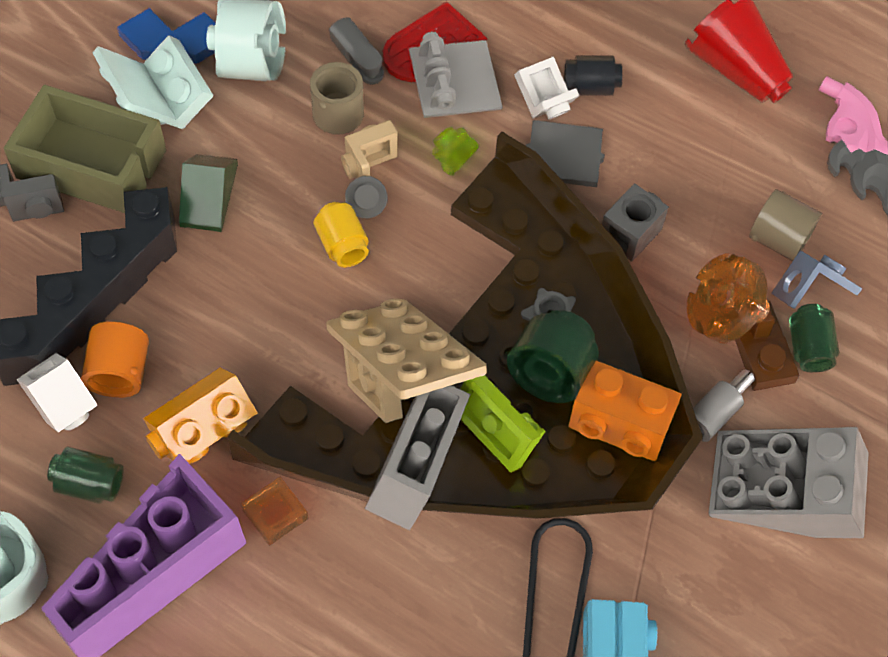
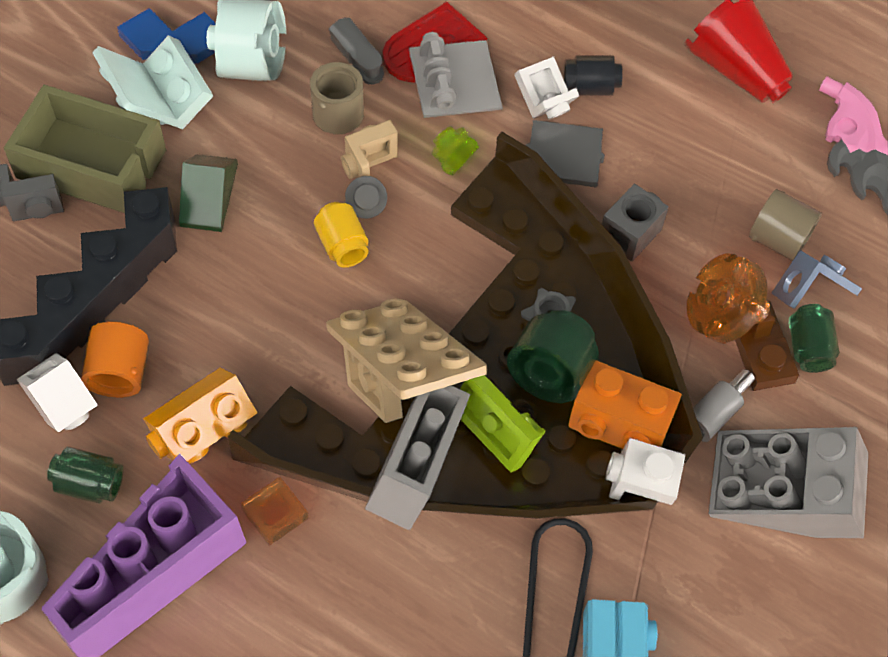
none -> white bracket [606,438,685,505]

